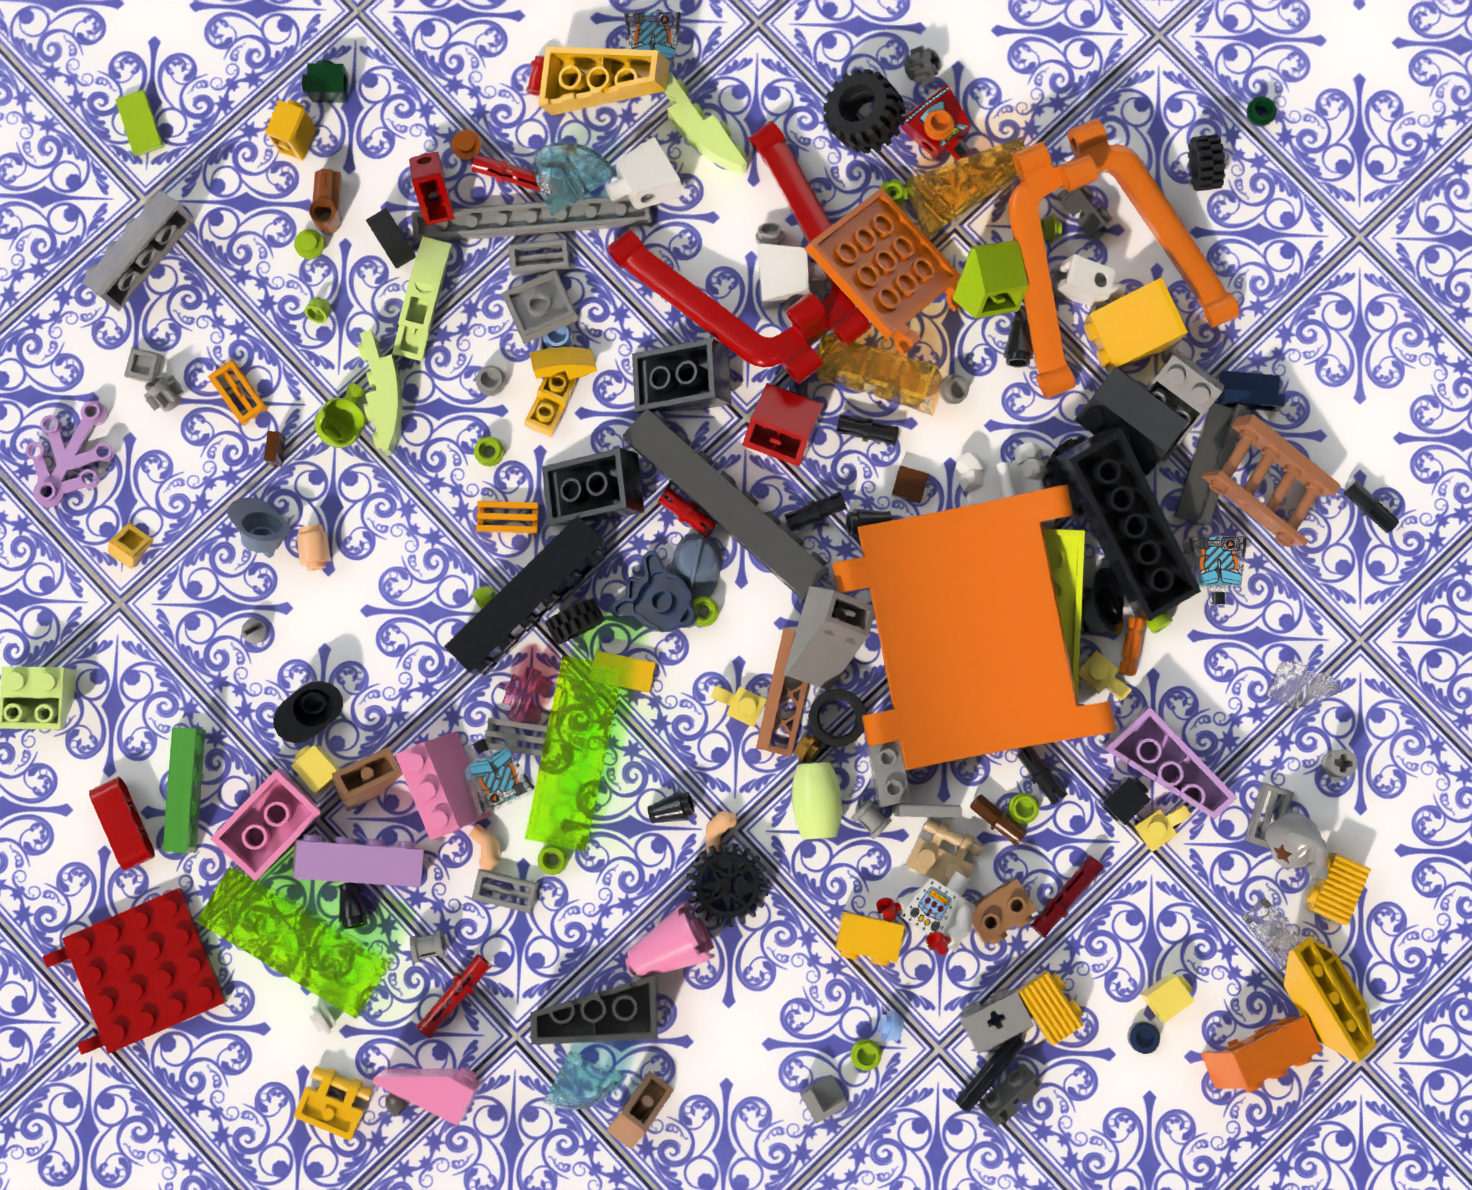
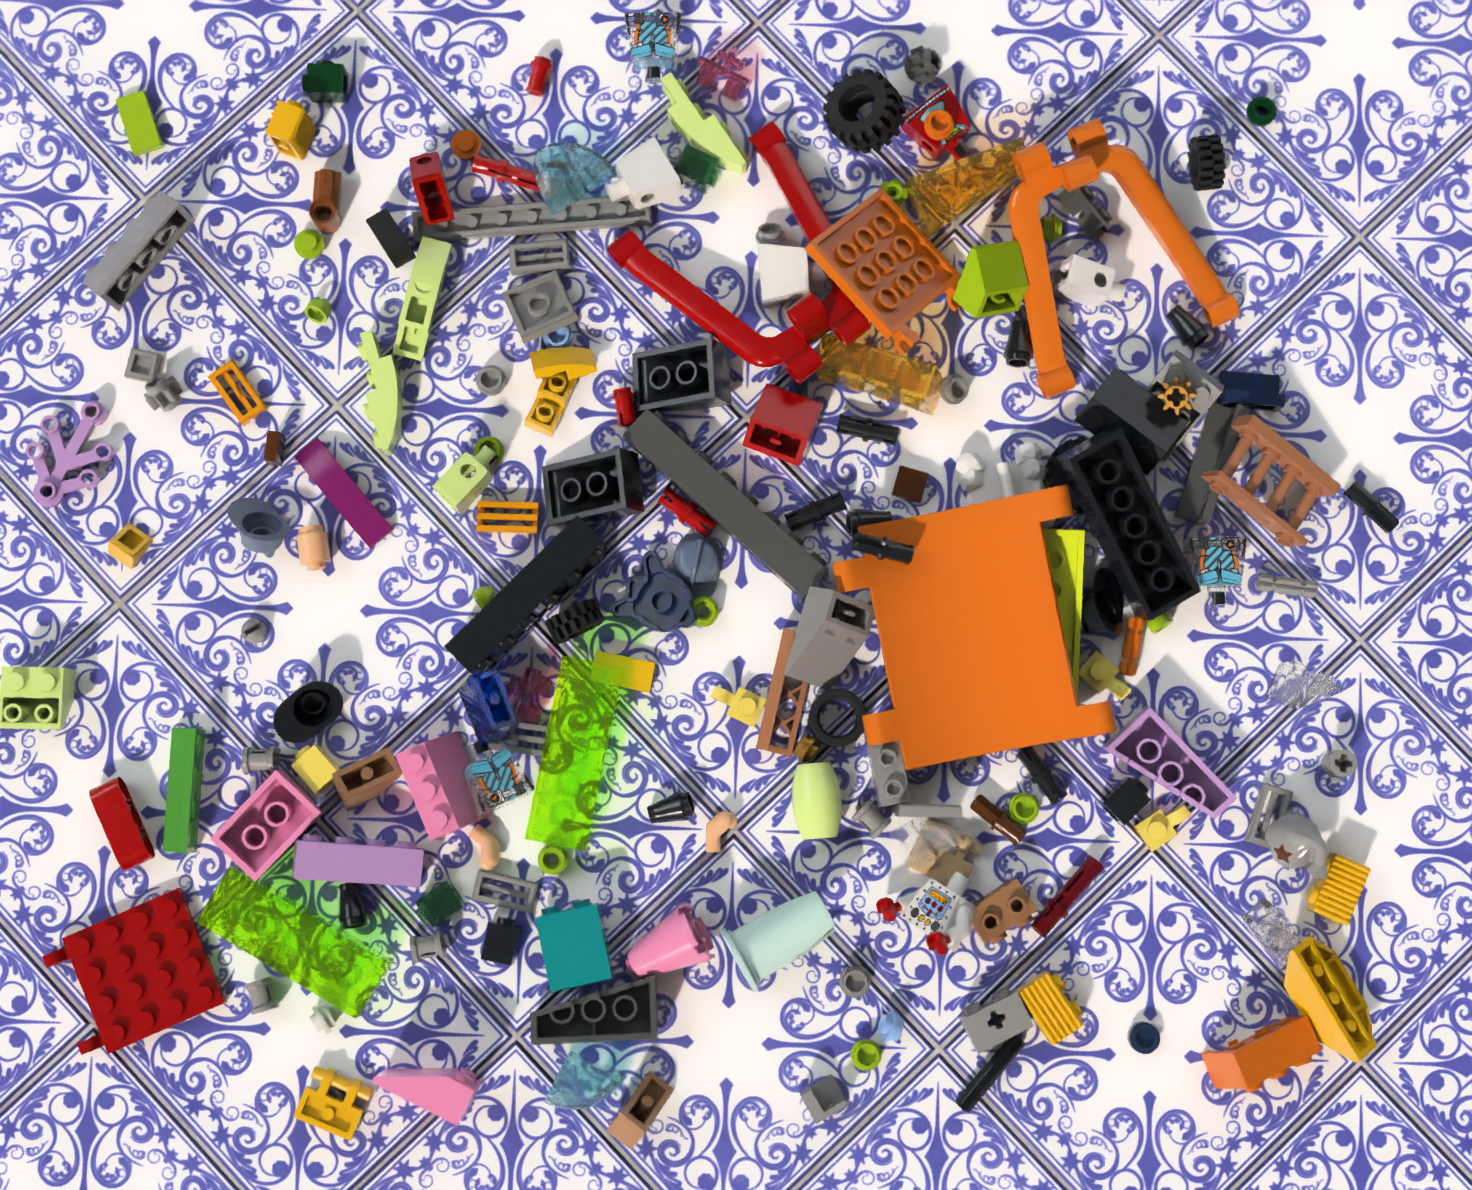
lime hair [314,382,366,448] -> none
dark grey hinge [385,1093,411,1118] -> none
red pin [416,954,492,1039] -> none
yellow wedge [538,46,670,115] -> none
black gear [686,843,769,927] -> none
yellow brick [834,911,905,966] -> none
dark grey hinge [978,1063,1043,1127] -> none
yellow slope [1084,277,1188,374] -> none
light yellow brick [1140,973,1195,1023] -> none
none -> light grey bush [242,746,279,774]
none -> light grey bush [244,976,279,1015]
none -> magenta slope [294,437,394,549]
none -> clear green brick [415,879,467,928]
none -> yellowish green torso [432,445,499,515]
none -> clear blue brick [459,669,519,746]
none -> black brick [481,916,522,965]
none -> teal brick [535,898,614,992]
none -> red pin [611,387,636,427]
none -> clear green brick [674,144,722,194]
none -> clear pink hips [696,46,753,101]
none -> light aqua piece [720,891,835,993]
none -> light grey plate [839,966,870,998]
none -> black axle [851,532,914,565]
none -> clear slope [889,817,962,869]
none -> pearl gold gear [1157,375,1197,415]
none -> black cone [1166,305,1210,350]
none -> light grey axle [1256,574,1318,598]

